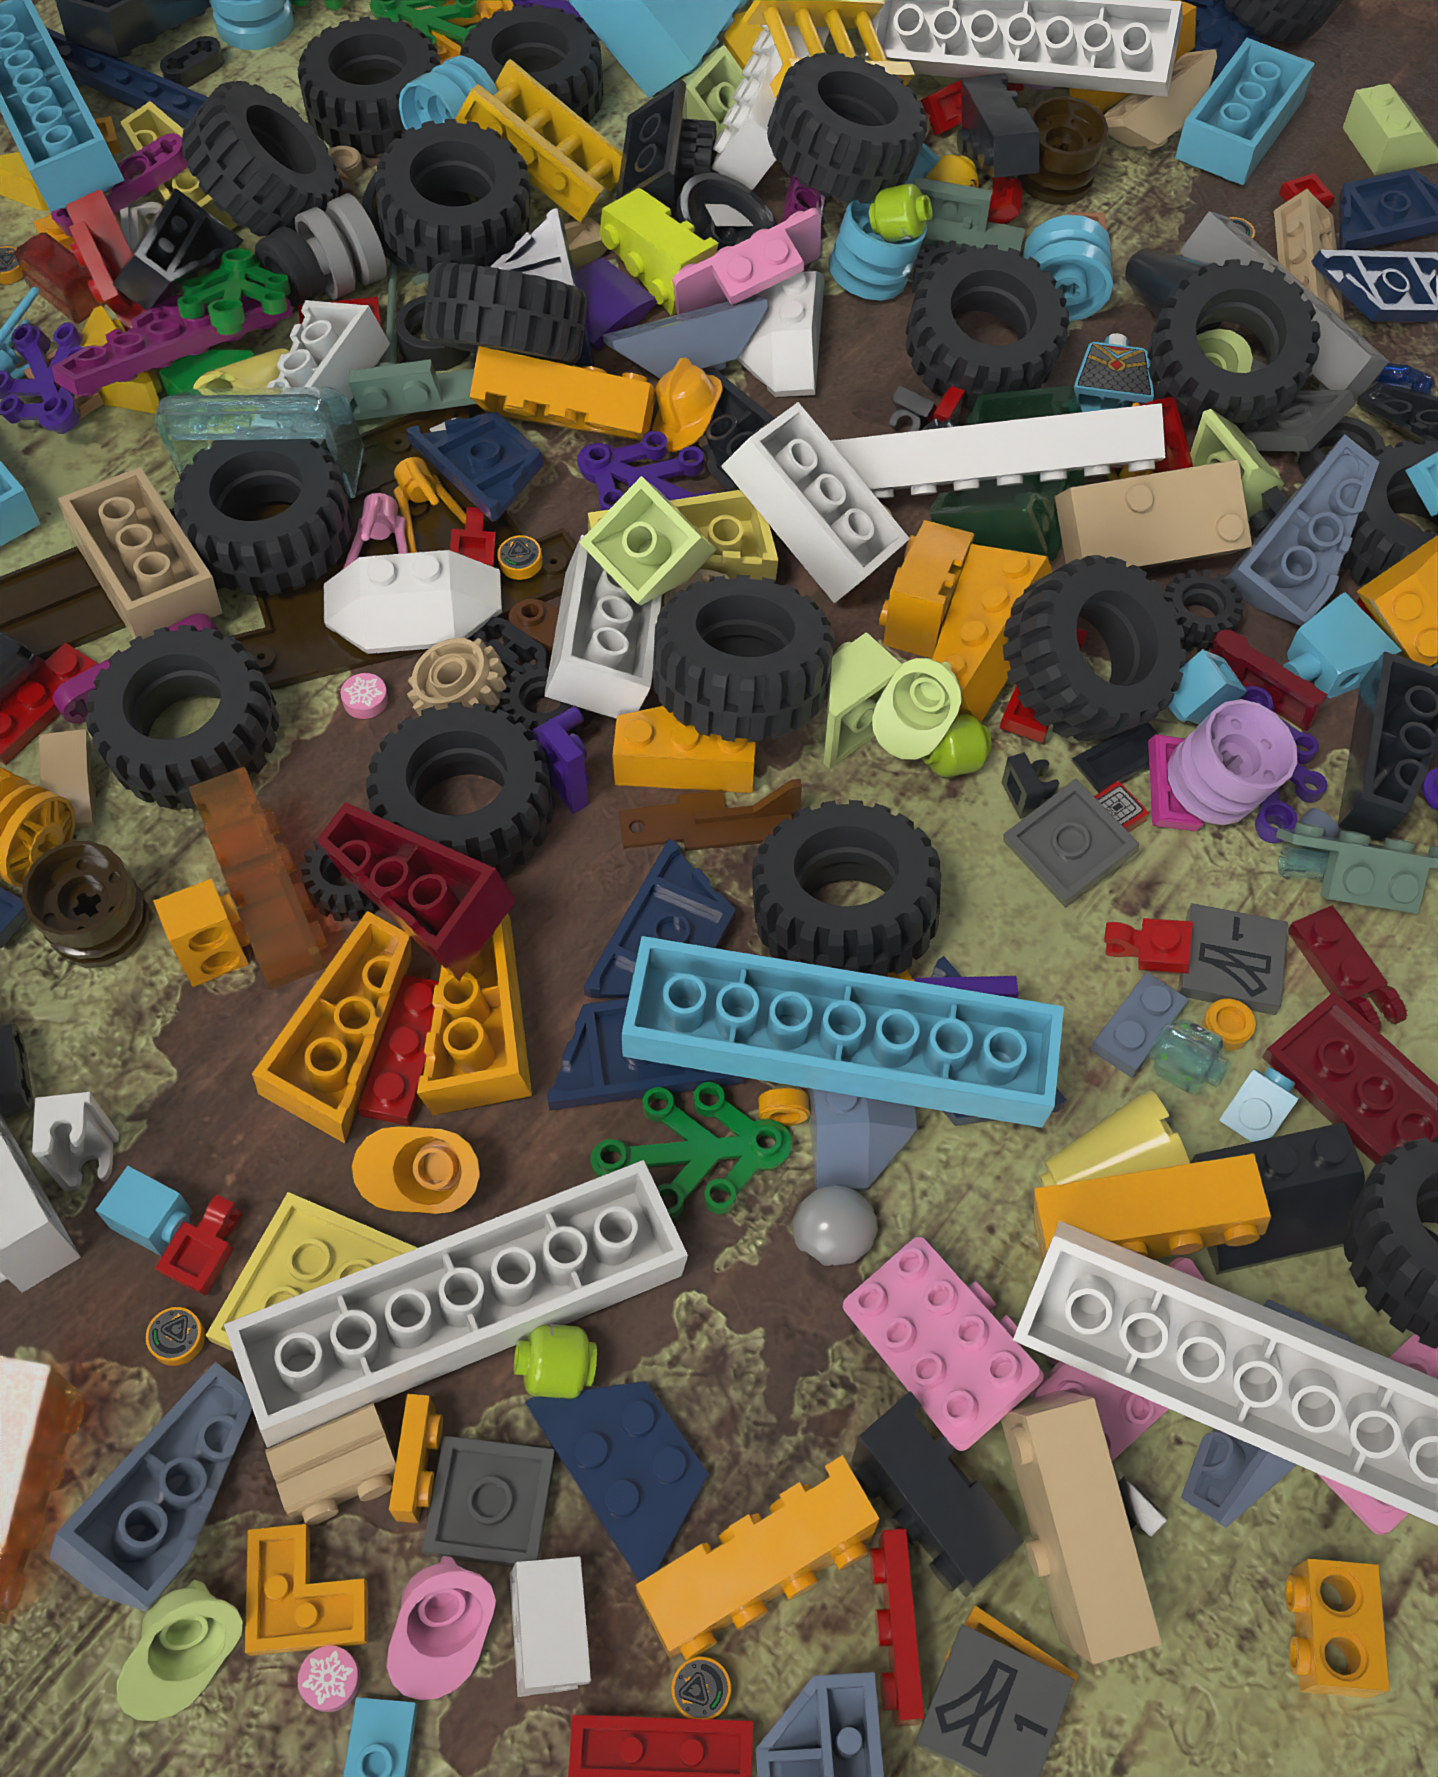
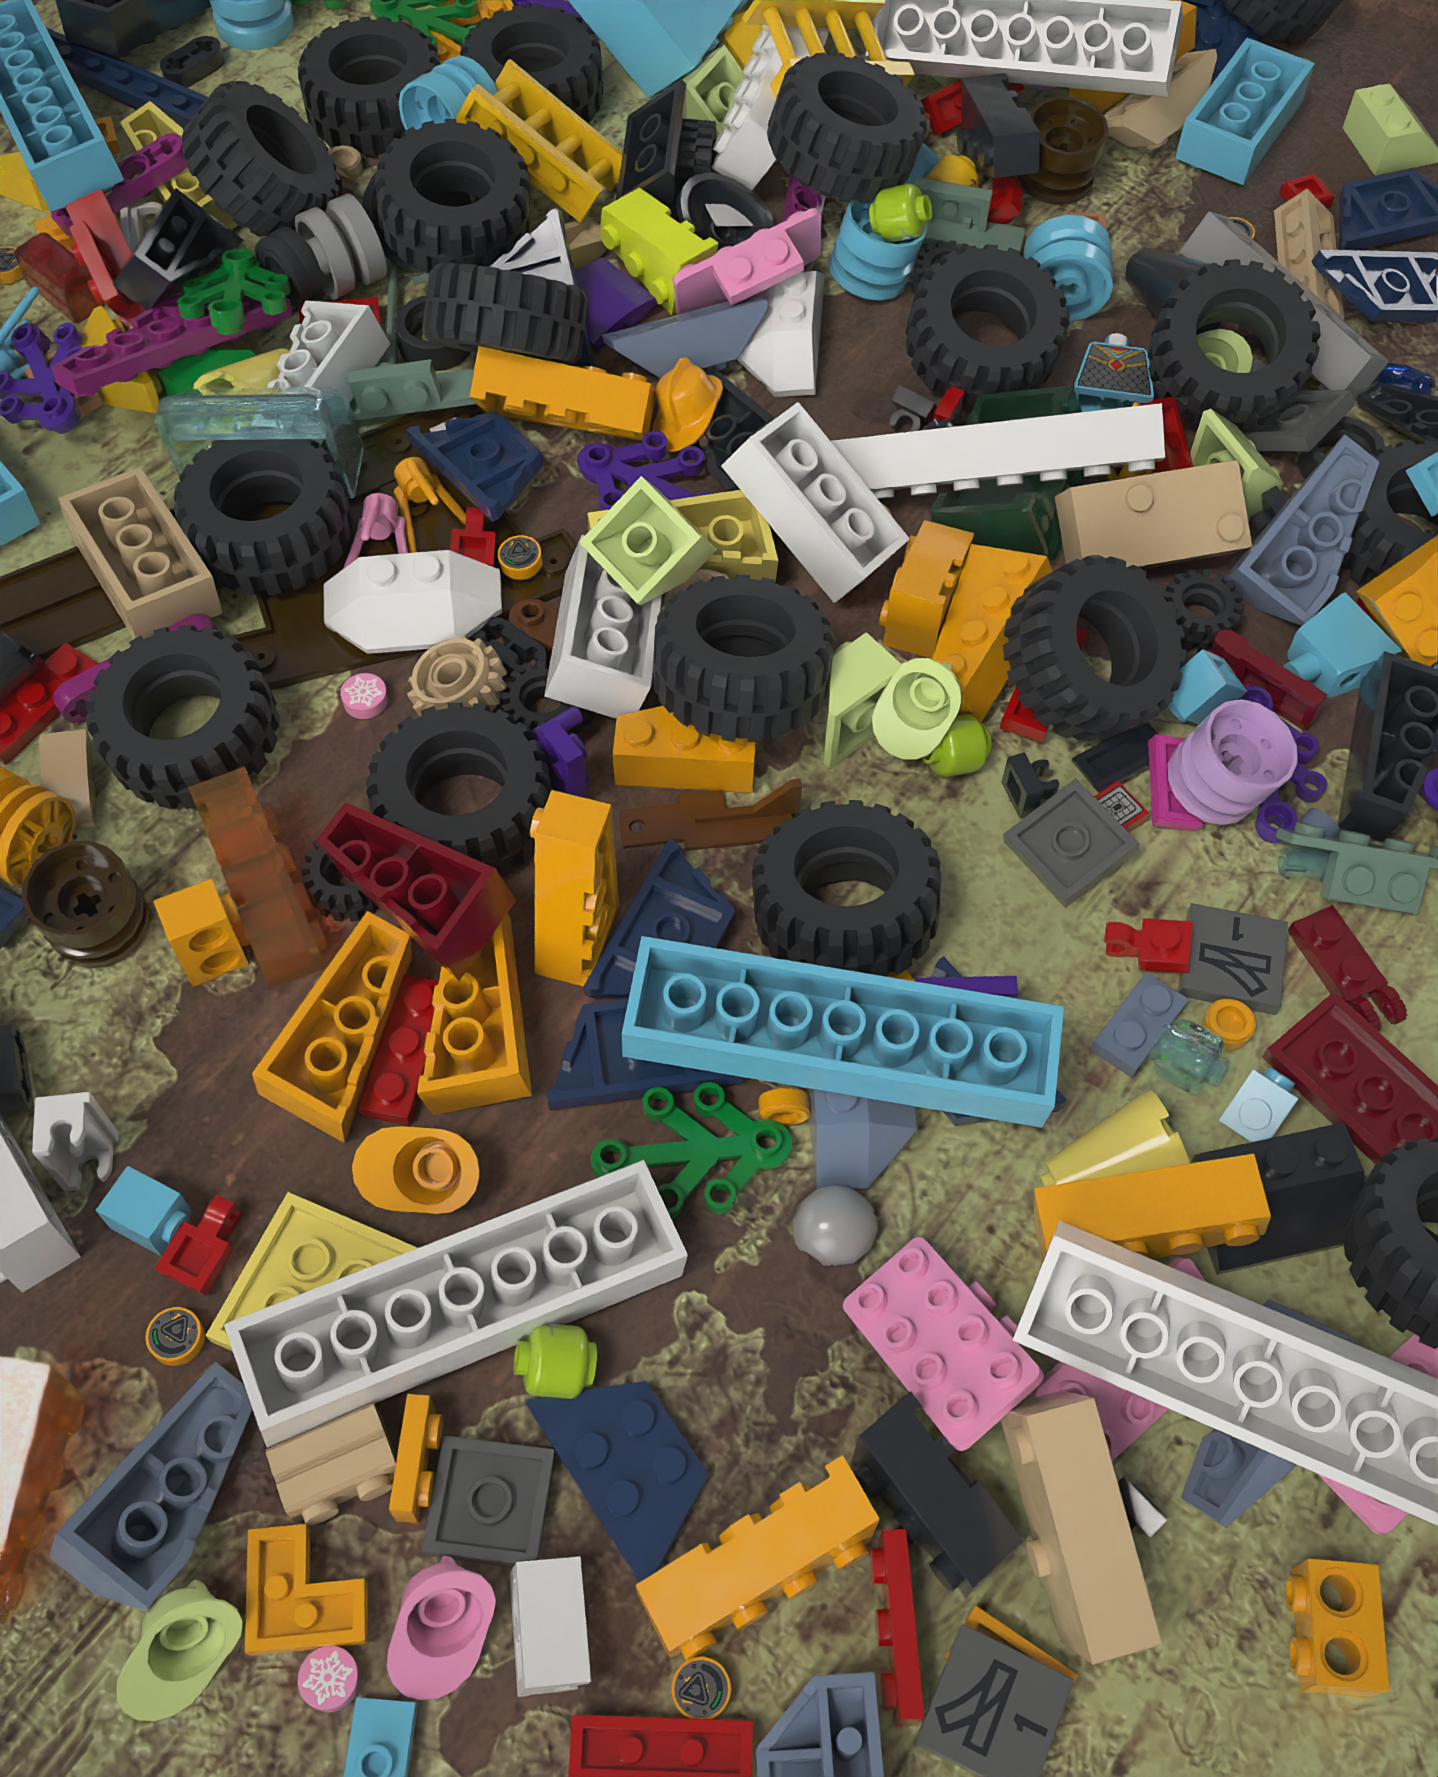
none -> light orange wedge [530,790,619,987]

